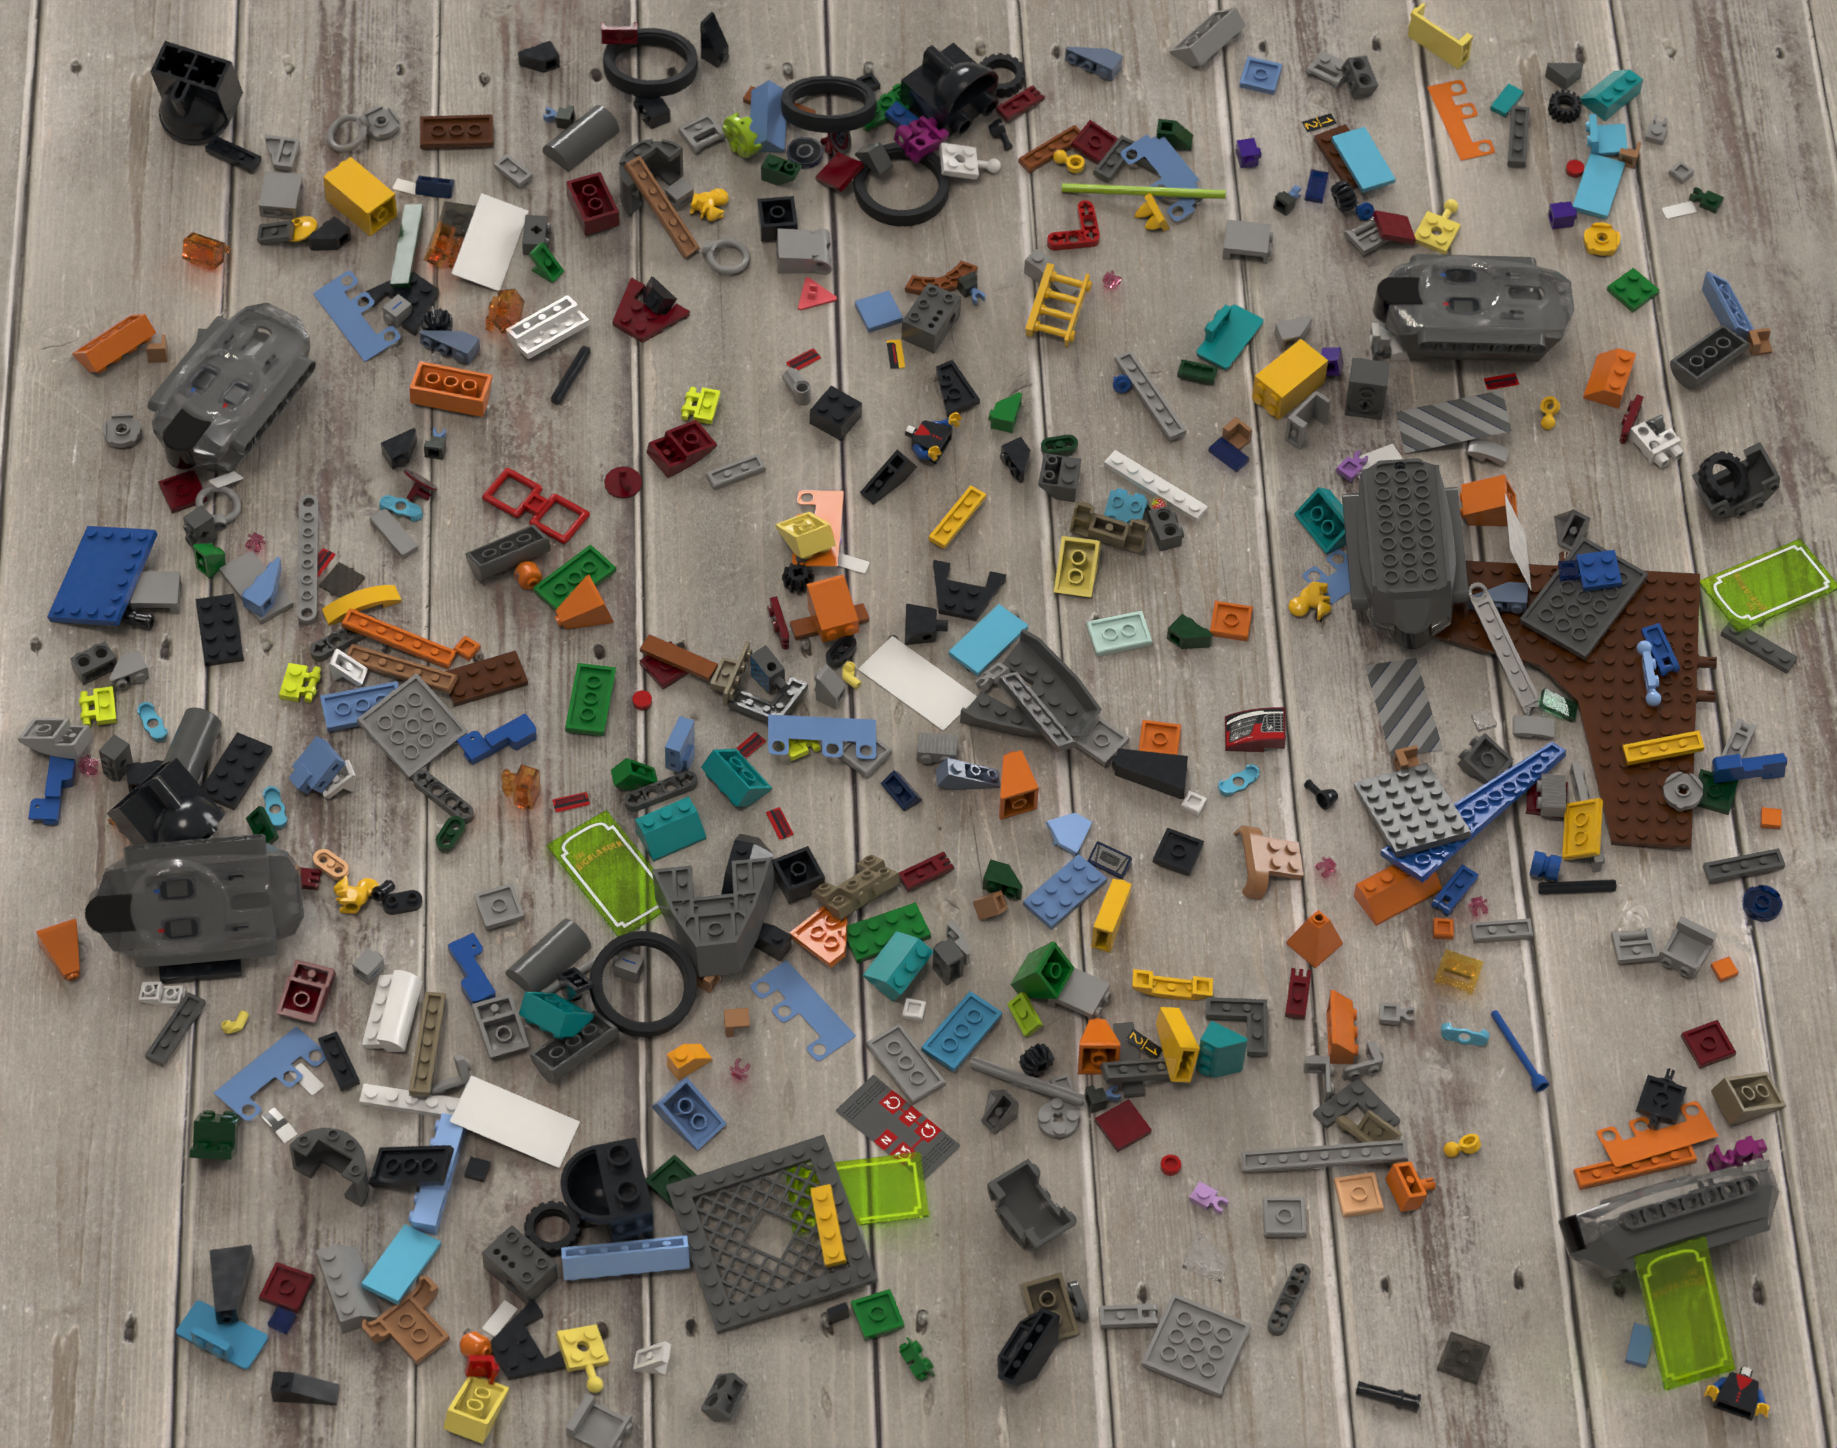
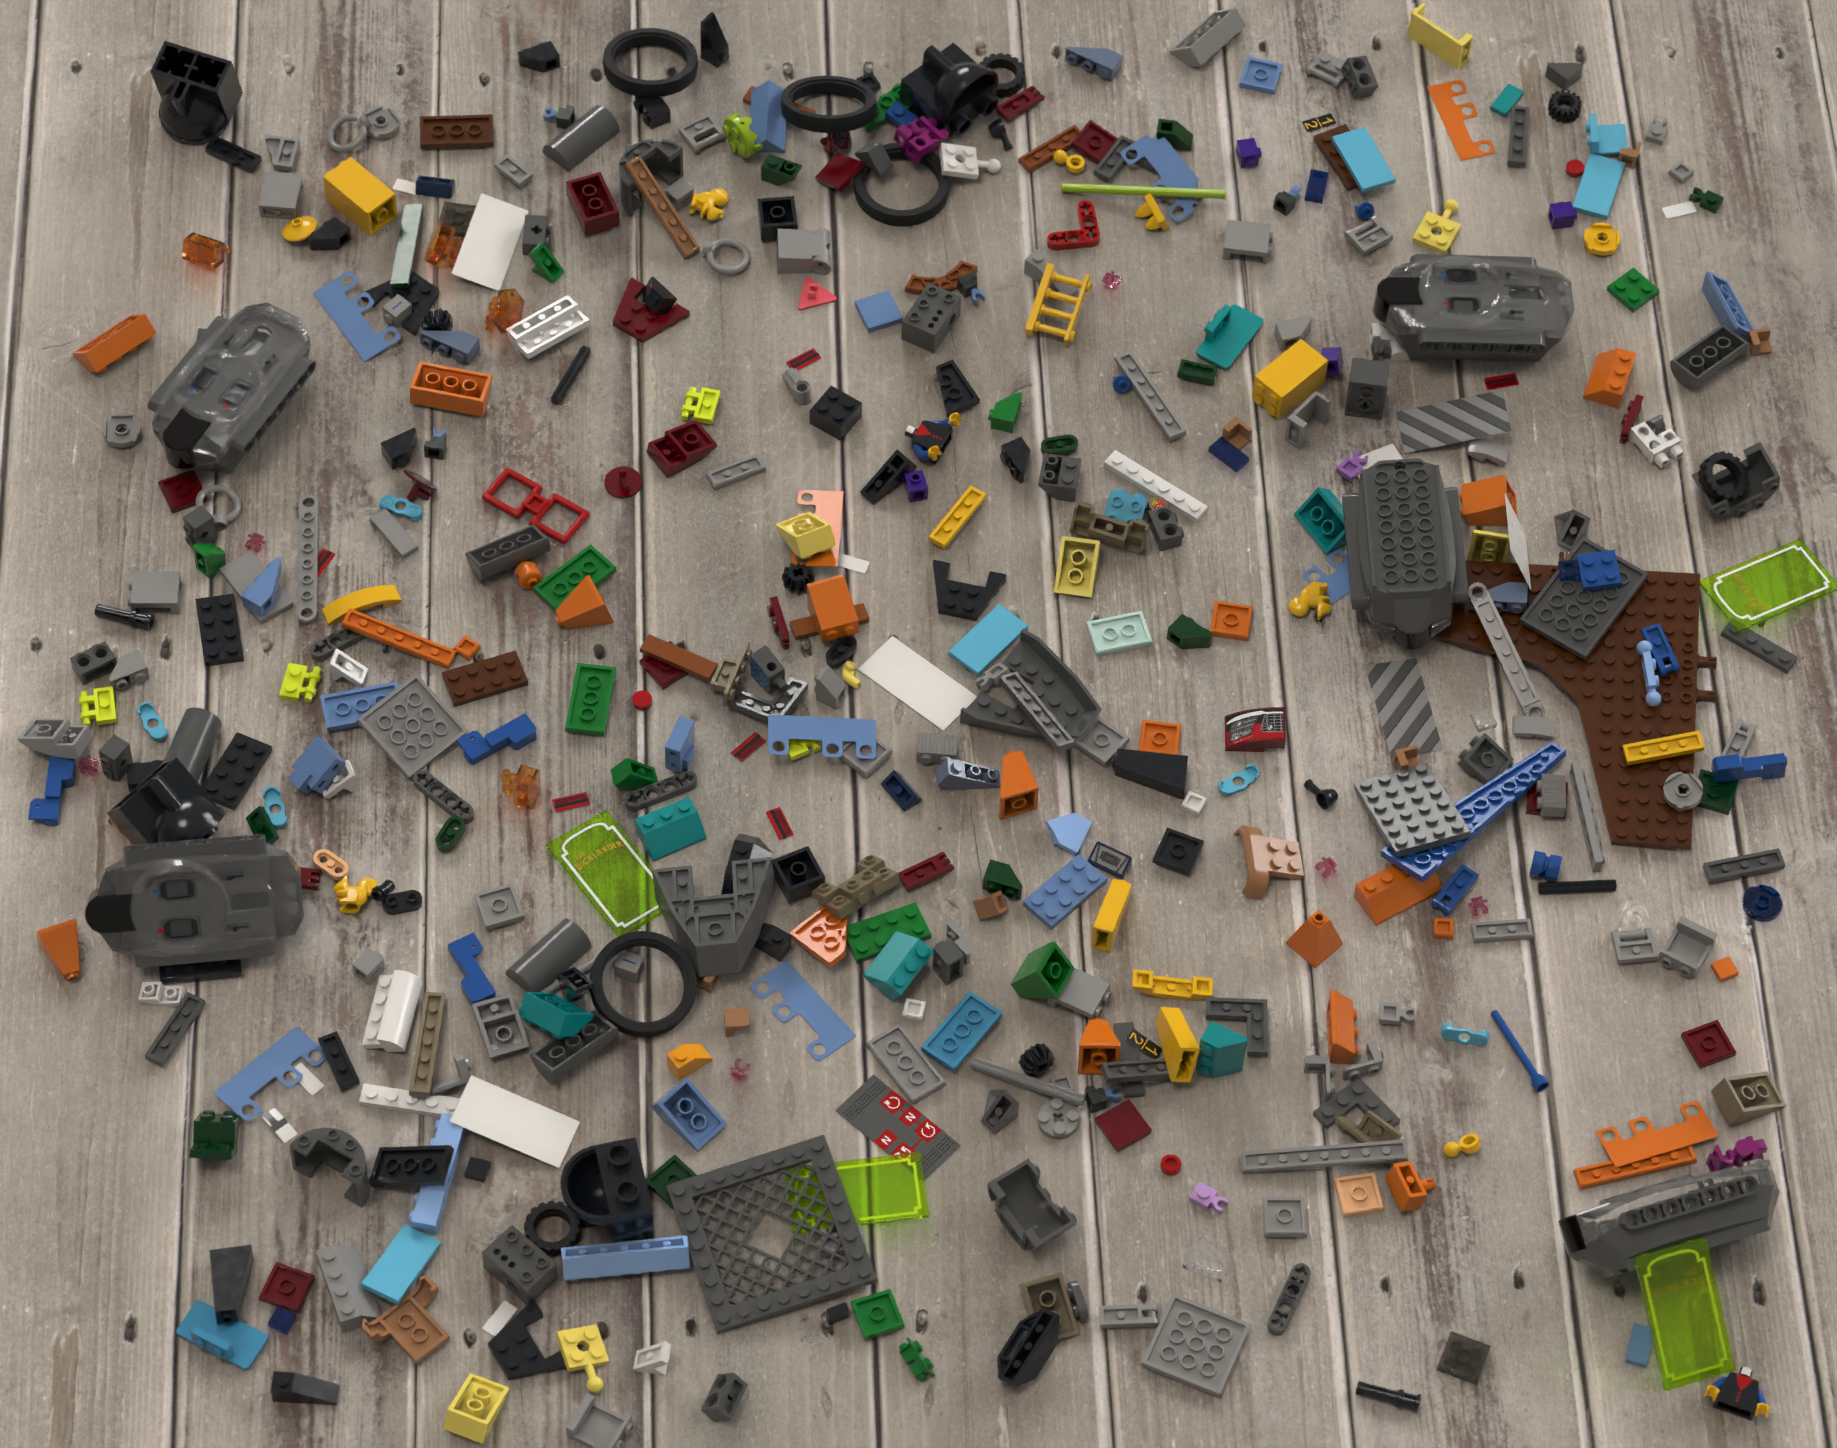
blue plate [47,526,158,626] -> none
medium nougat panel [146,334,168,363] -> none
white sticker [208,471,243,488] -> none
light yellow arm [221,1010,249,1034] -> none
dark grey plate [257,220,294,244] -> none
dark red slope [276,959,336,1024] -> none
clear smoke piece [319,562,365,598] -> none
medium nougat tile [346,644,458,694] -> none
orange head [460,1331,492,1358] -> none
red bracket [465,1355,499,1385] -> none
dark red hinge [601,22,638,44] -> none
teal slope [701,749,772,807] -> none
black tile [787,137,823,169] -> none
yellow plate [810,1184,847,1268] -> none
sticker [886,339,905,369] -> none
black torso [905,604,948,645] -> none
lime plate [1007,992,1043,1037] -> none
dark red hinge [1285,968,1312,1020] -> none
black gear [1331,180,1358,213] -> none
dark red tile [1373,210,1416,245] -> none
clear yellow plate [1434,949,1484,995] -> none
clear green tile [1539,688,1578,723] -> none
yellow plate [1540,396,1560,430] -> none
yellow tile [1562,798,1603,861] -> none
teal slope [1580,69,1643,121] -> none
black plate [1636,1068,1687,1130] -> none
orange tile [1760,807,1782,829] -> none
none -> dark purple brick [904,470,928,503]
none -> light yellow slope [1467,529,1510,563]

